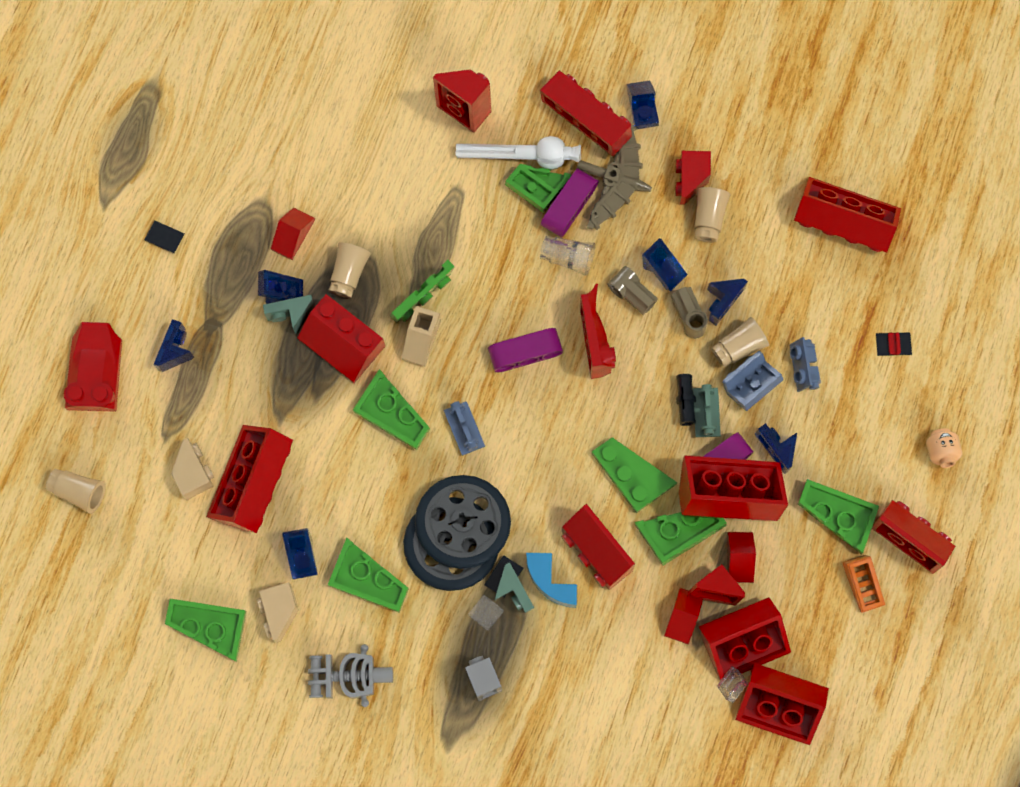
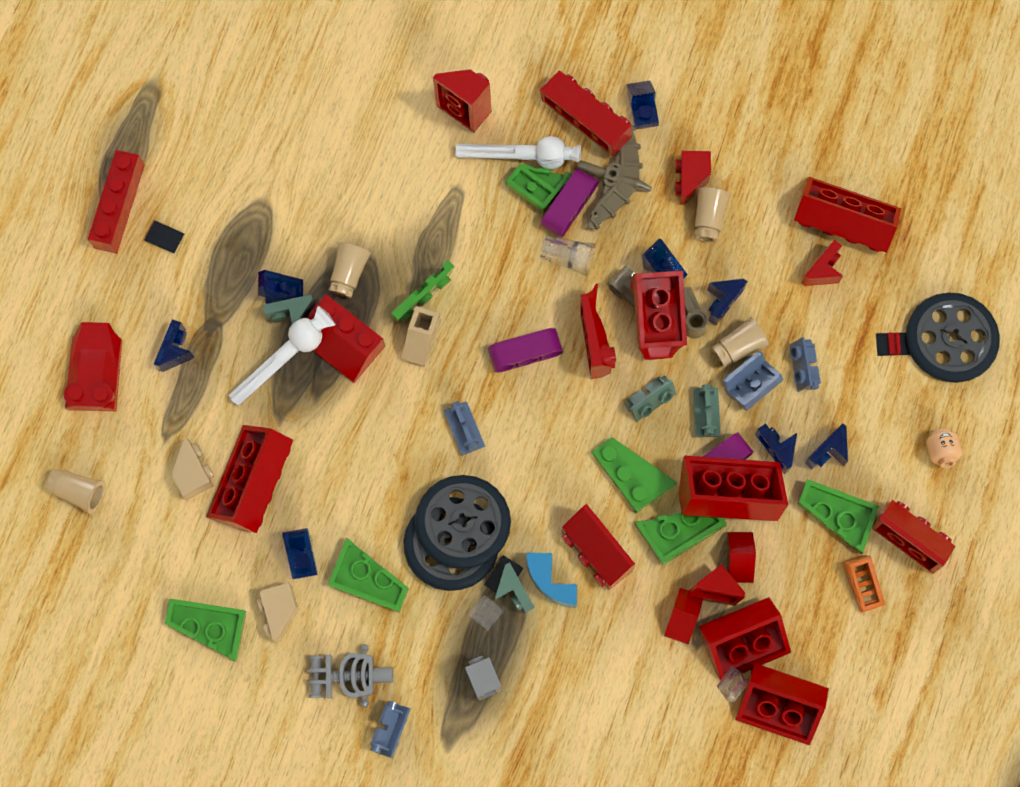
red slope [271,208,315,260] -> none
bright green wing [353,369,430,450] -> none
black pin [676,374,696,426] -> none
none -> red brick [88,150,145,254]
none -> white piece [229,306,336,406]
none -> sand blue hinge [370,701,411,758]
none -> sand green hinge [625,376,676,422]
none -> red slope [630,271,687,360]
none -> red slope [801,240,843,286]
none -> clear blue slope [805,423,848,469]
none -> wedge [906,292,1000,383]

